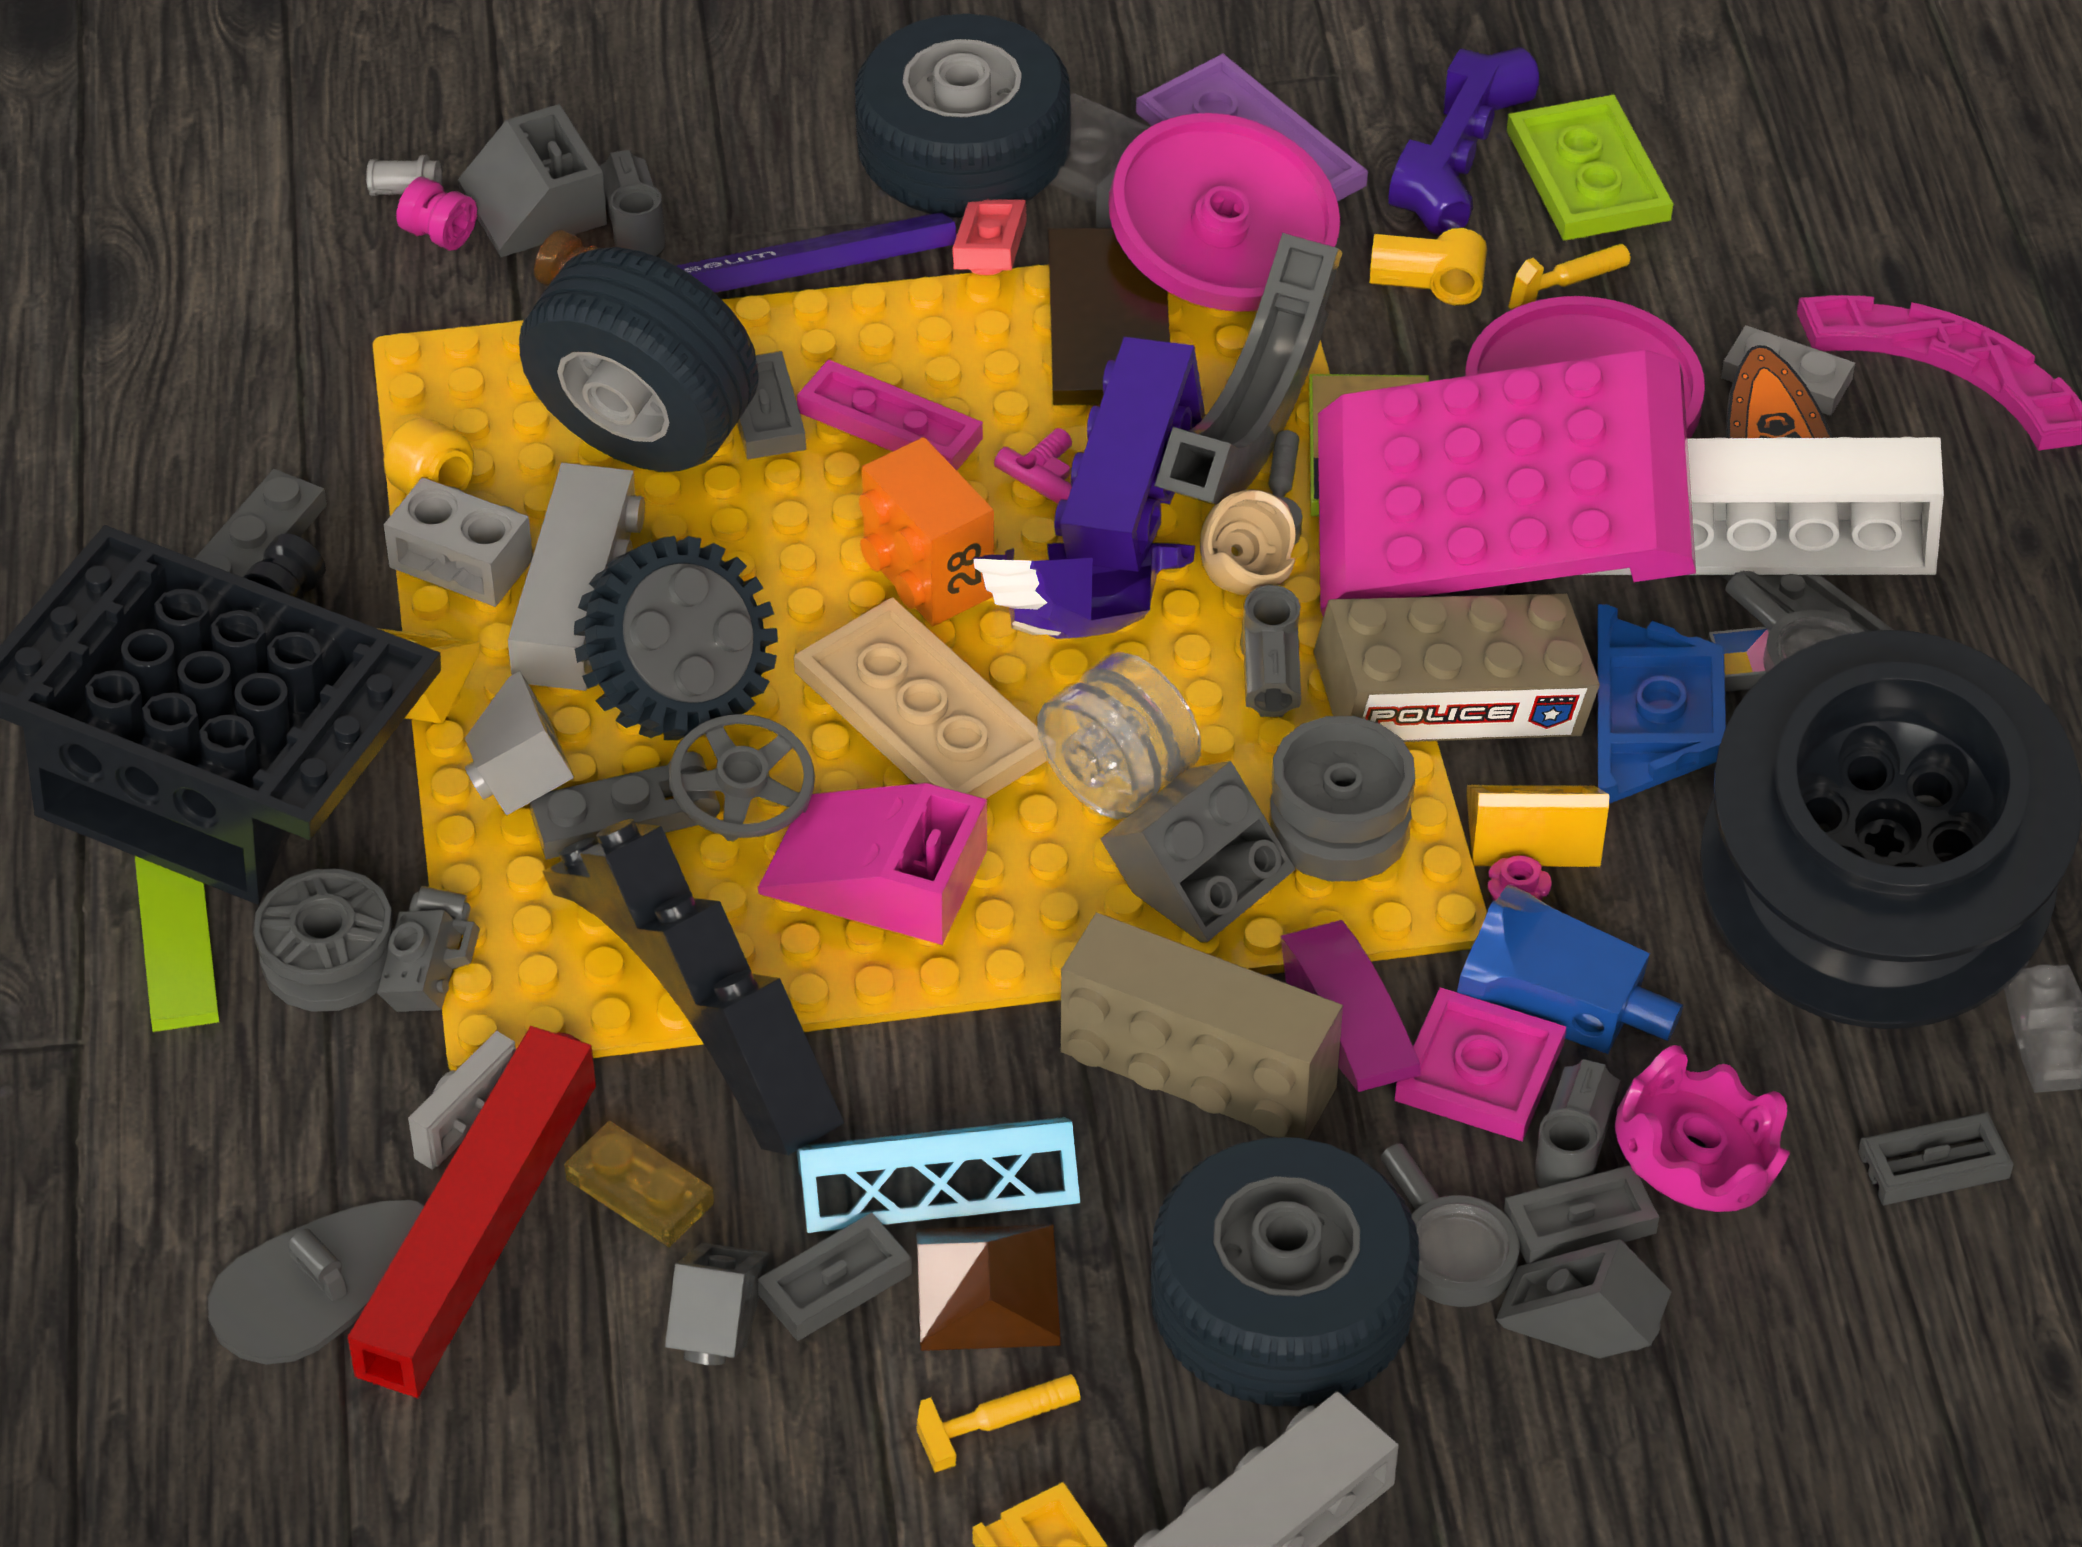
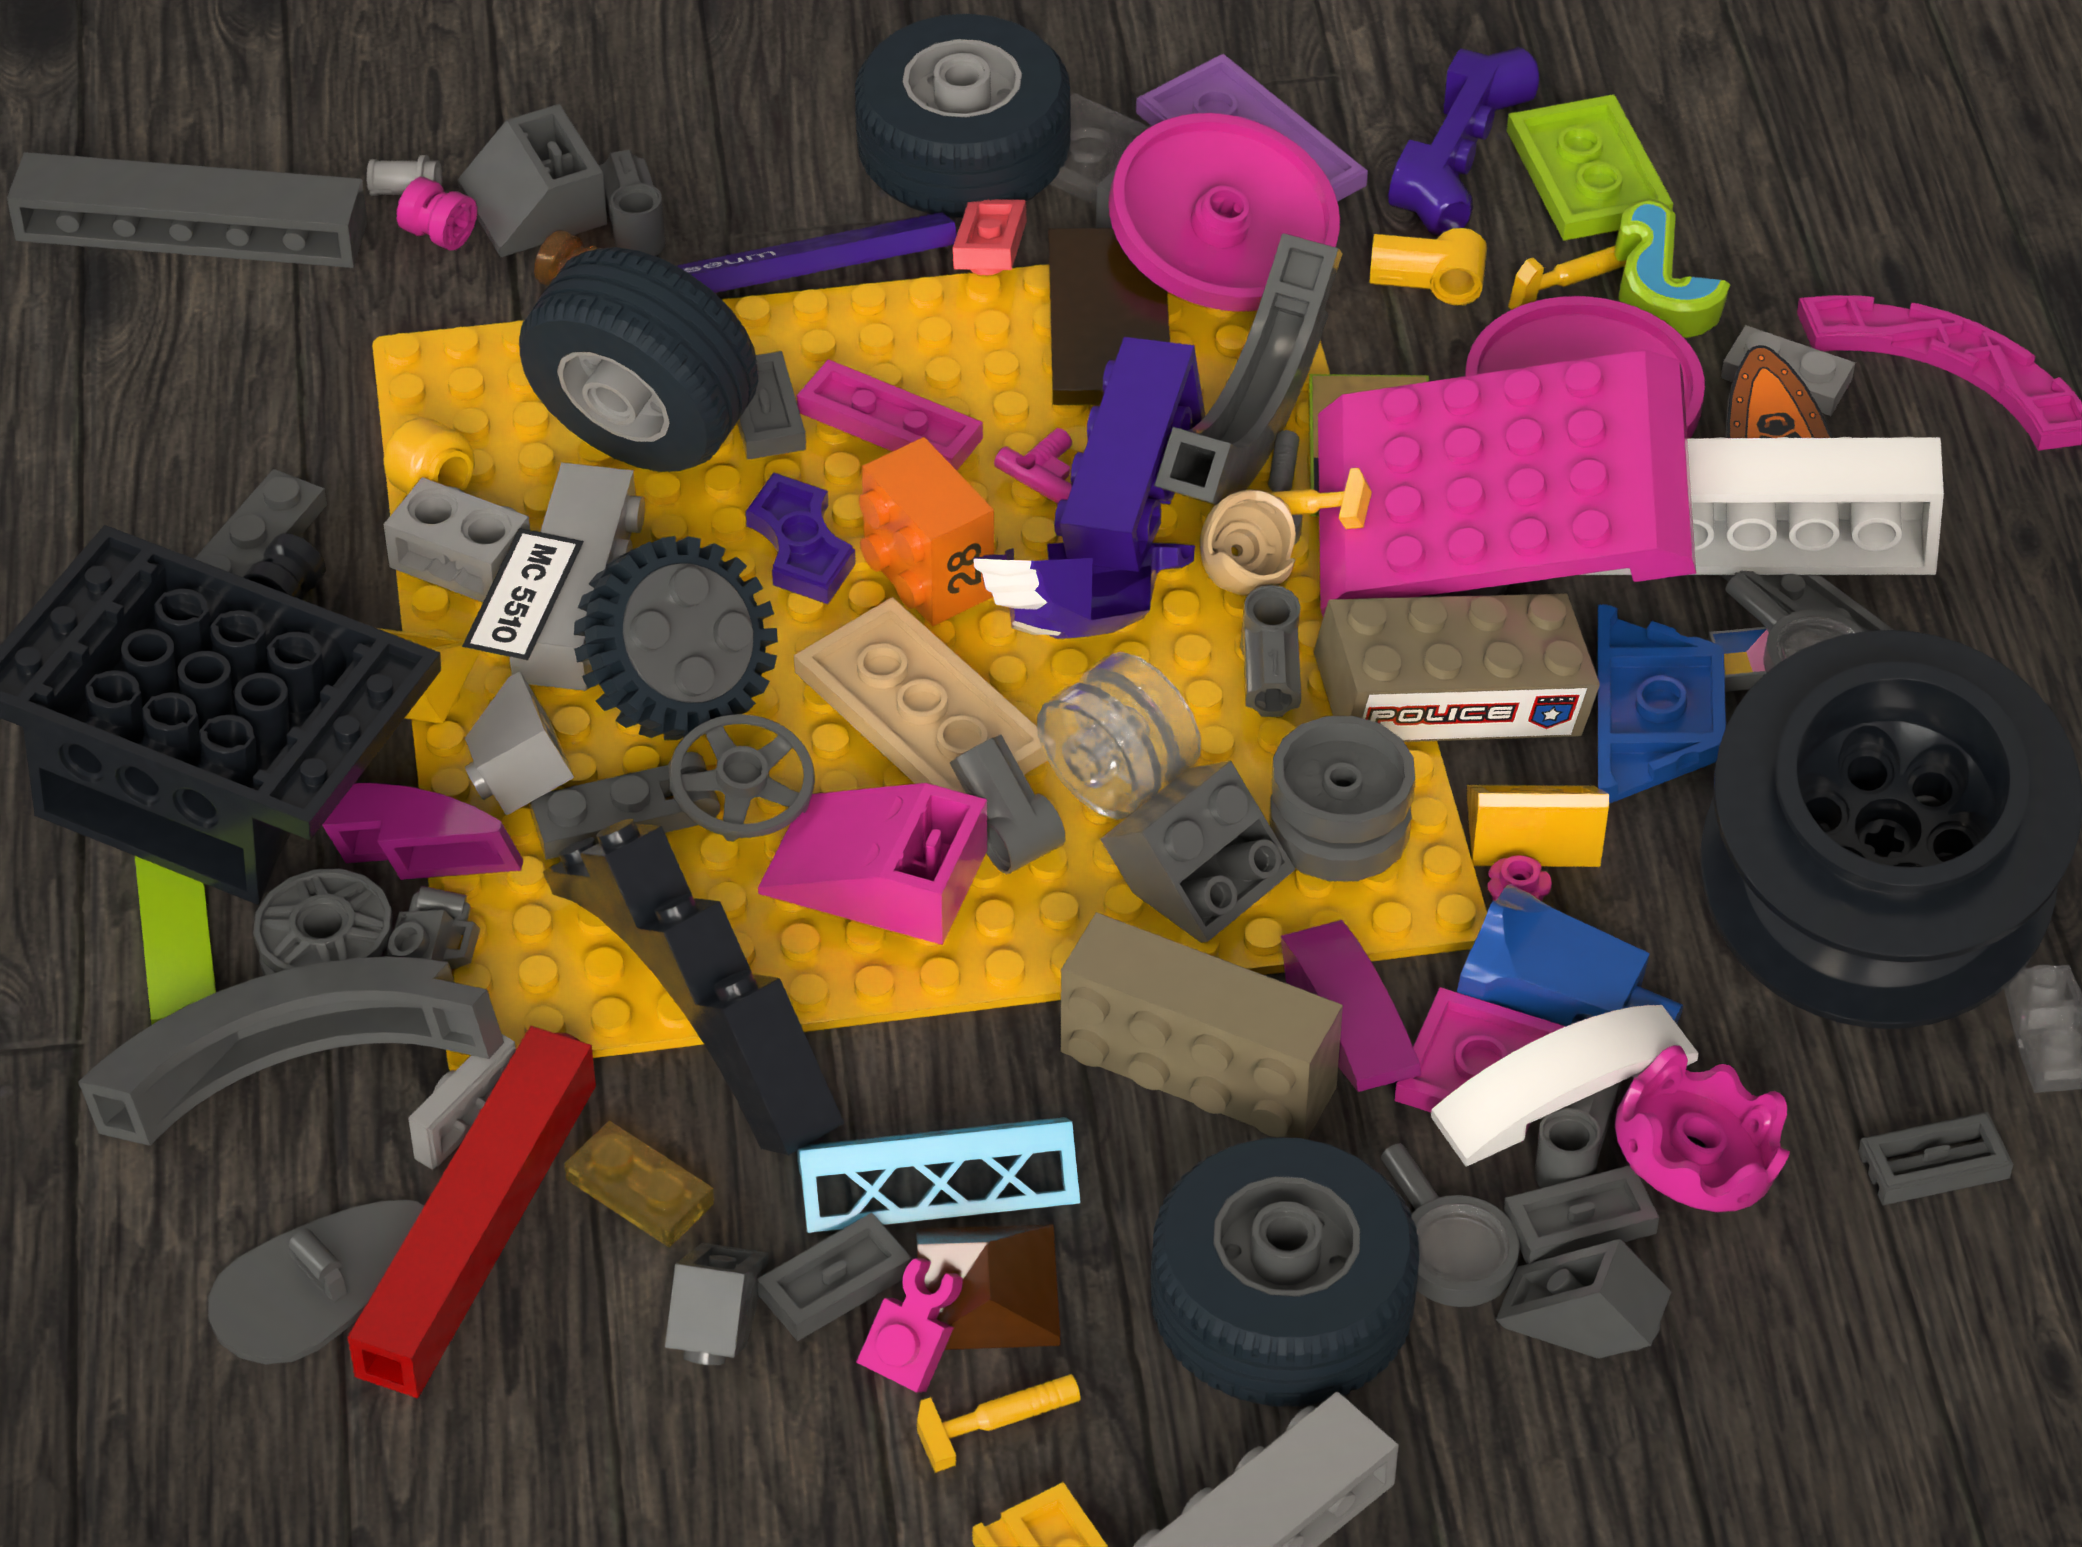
none -> dark grey brick [7,152,368,268]
none -> dark grey arch [78,957,504,1146]
none -> magenta slope [322,783,523,880]
none -> sticker [462,528,584,660]
none -> dark purple tile [746,473,856,604]
none -> dark pink plate [857,1258,963,1392]
none -> dark grey piece [950,734,1065,874]
none -> yellow piece [1267,468,1372,529]
none -> white slope [1431,1005,1699,1167]
none -> lime animal [1614,199,1730,338]

